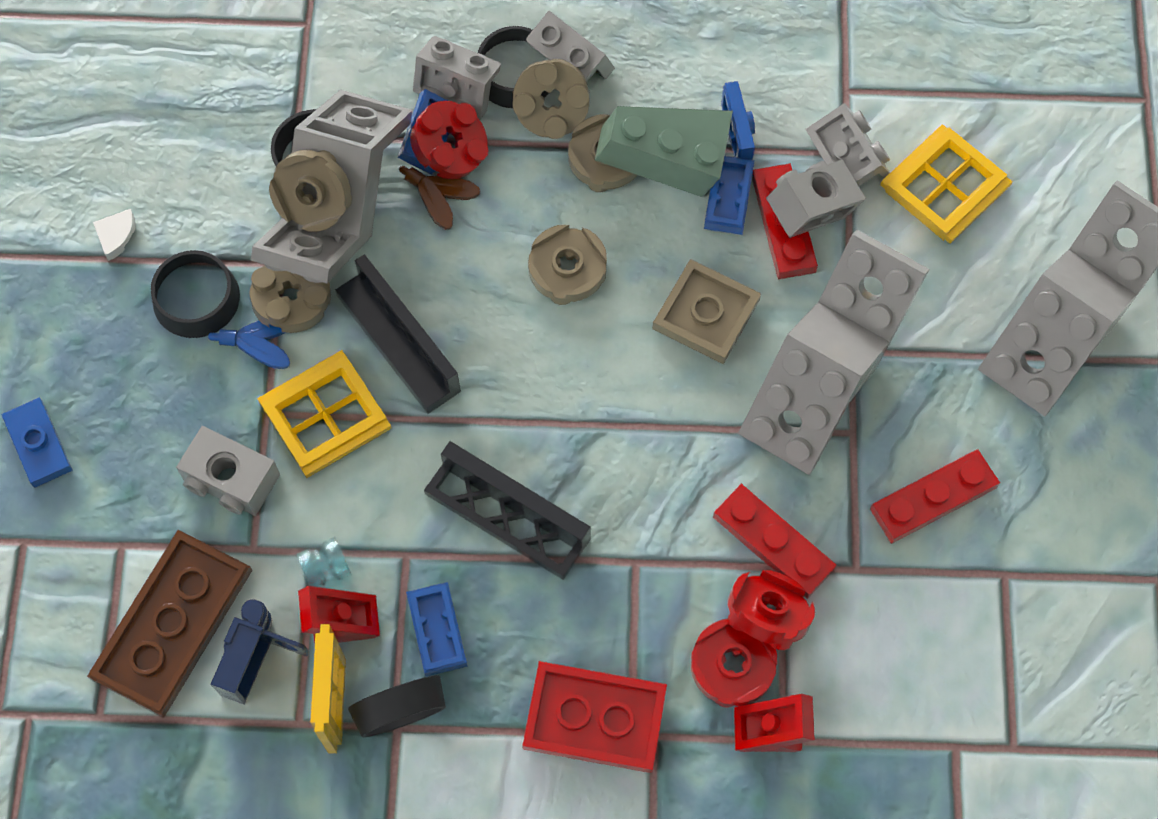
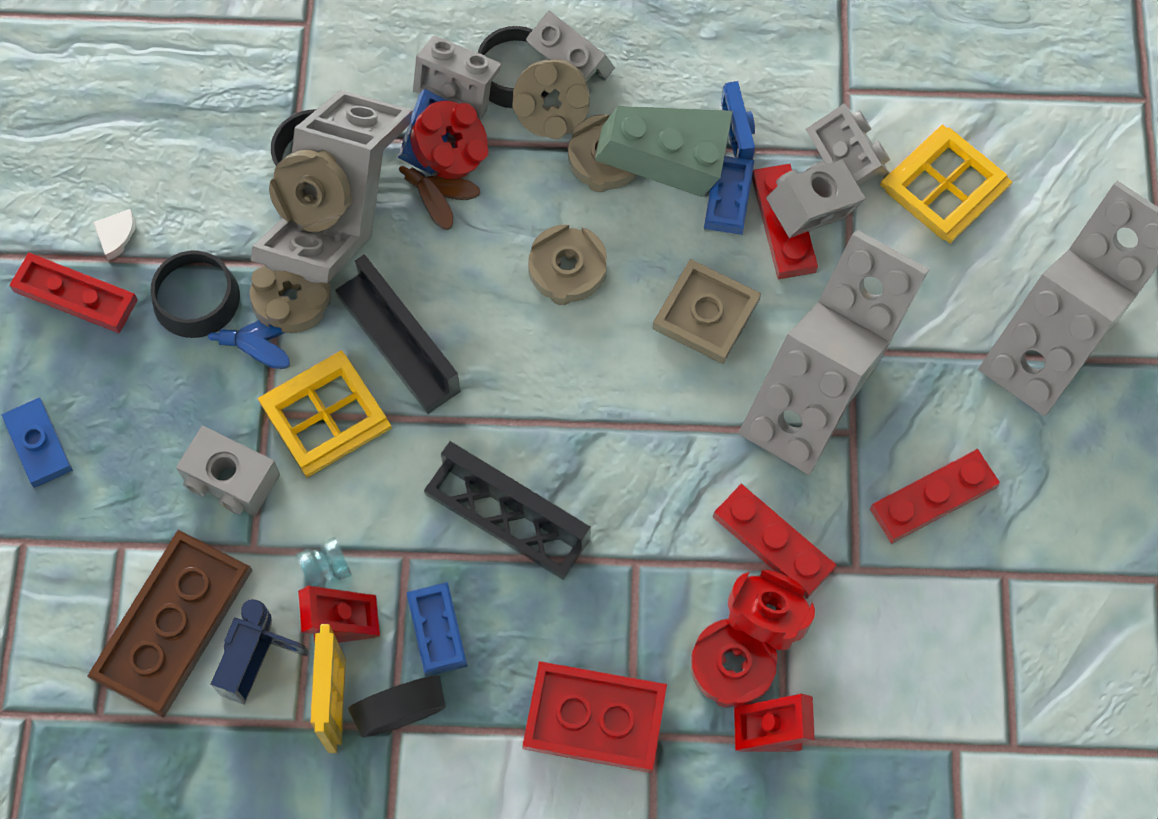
none -> red plate [9,252,138,334]

